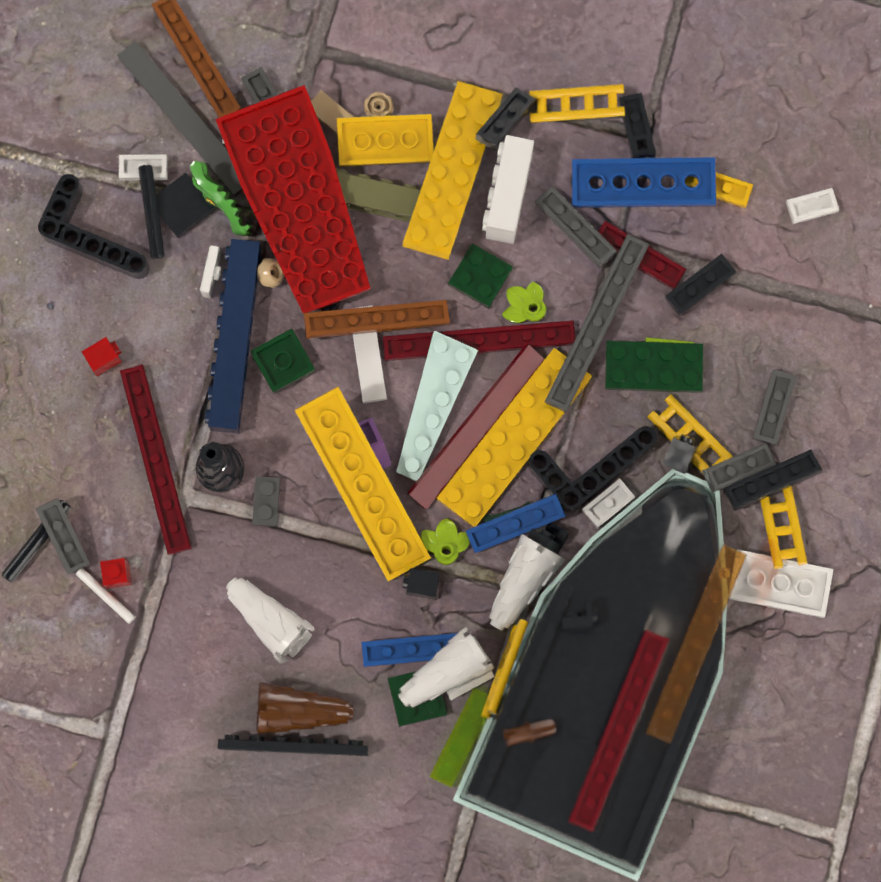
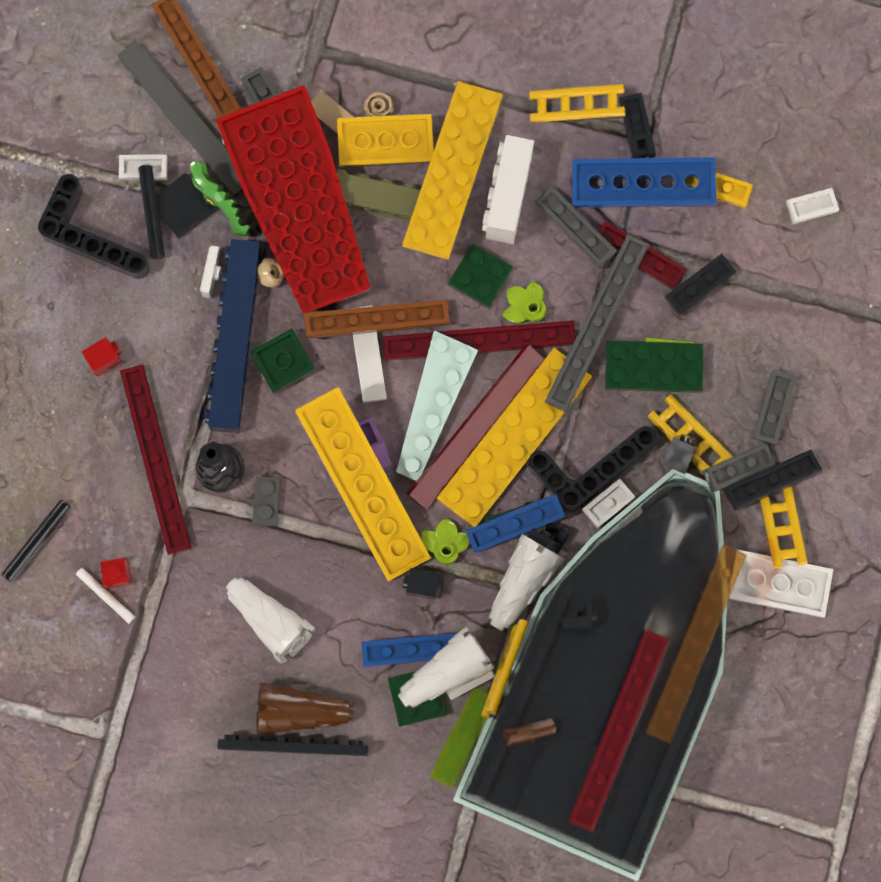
dark grey plate [35,498,90,575] -> none
black plate [476,88,535,151] -> none

